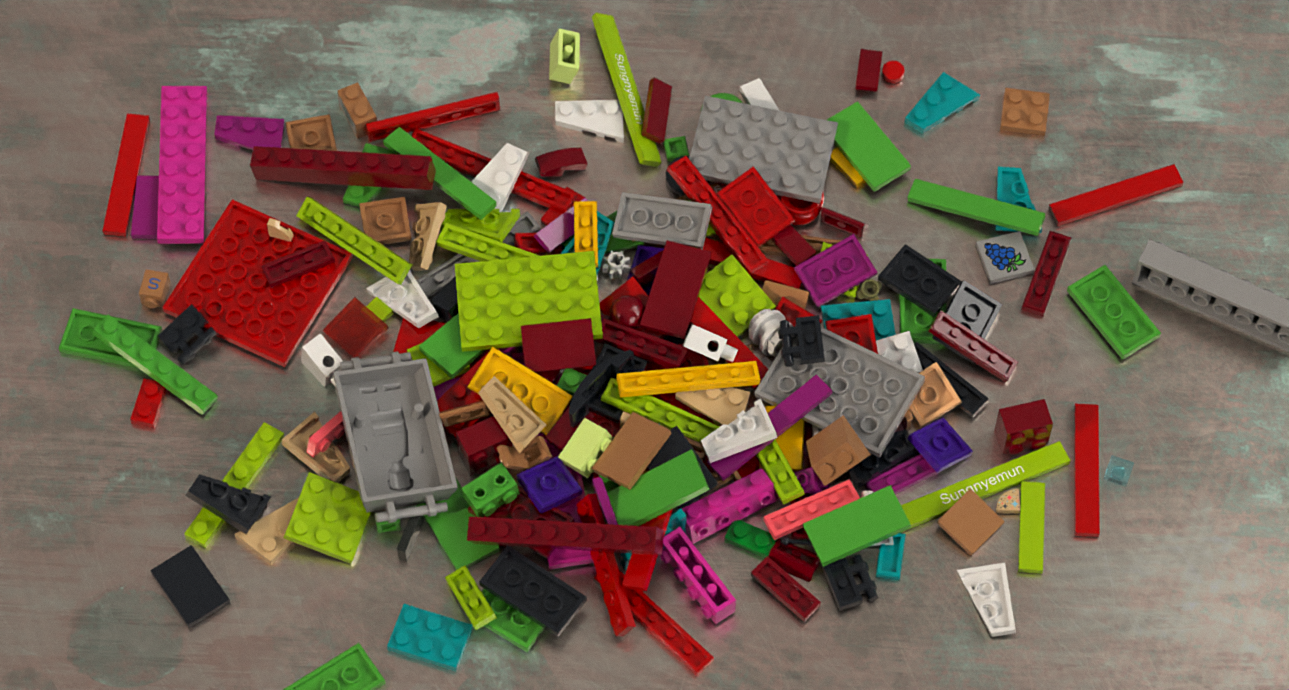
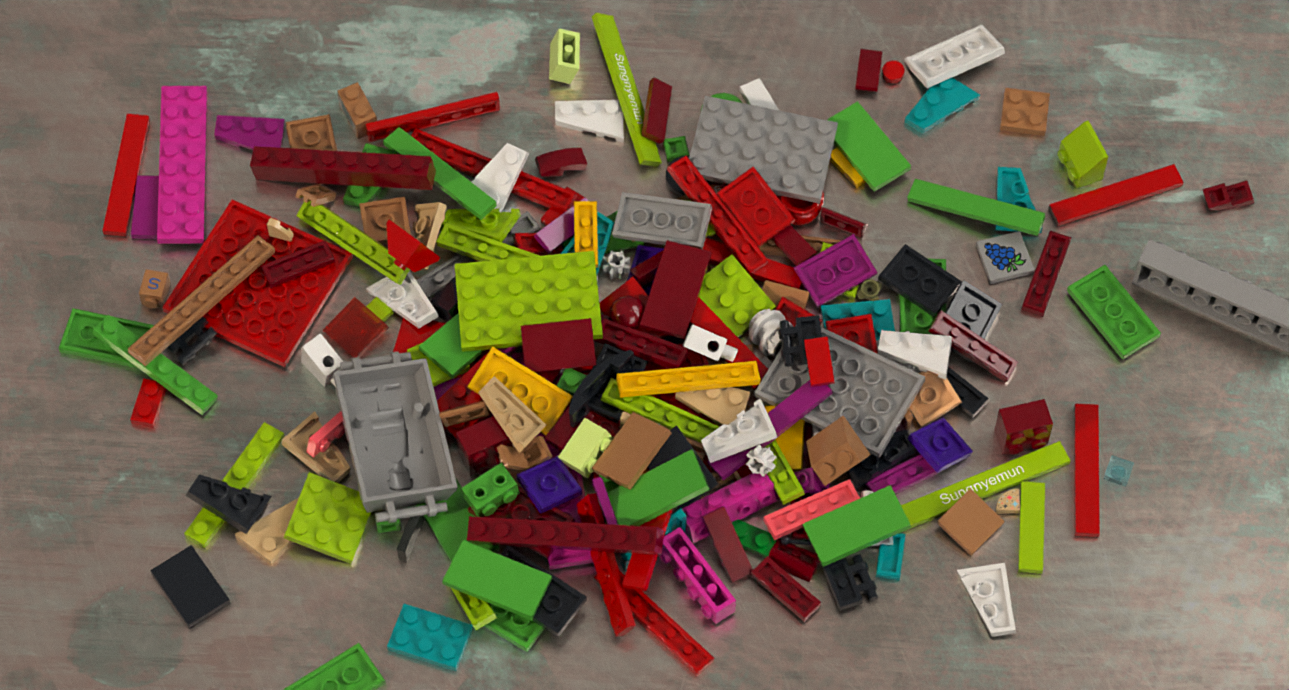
none -> medium nougat tile [128,236,275,366]
none -> medium nougat tile [295,183,337,207]
none -> red slope [386,219,441,273]
none -> bright green tile [442,540,552,620]
none -> dark red tile [701,506,753,582]
none -> white gear [746,445,777,477]
none -> red tile [804,336,835,387]
none -> white wing [878,330,952,380]
none -> white tile [905,25,1005,88]
none -> lime slope [1058,120,1108,188]
none -> dark red slope [1202,180,1254,211]

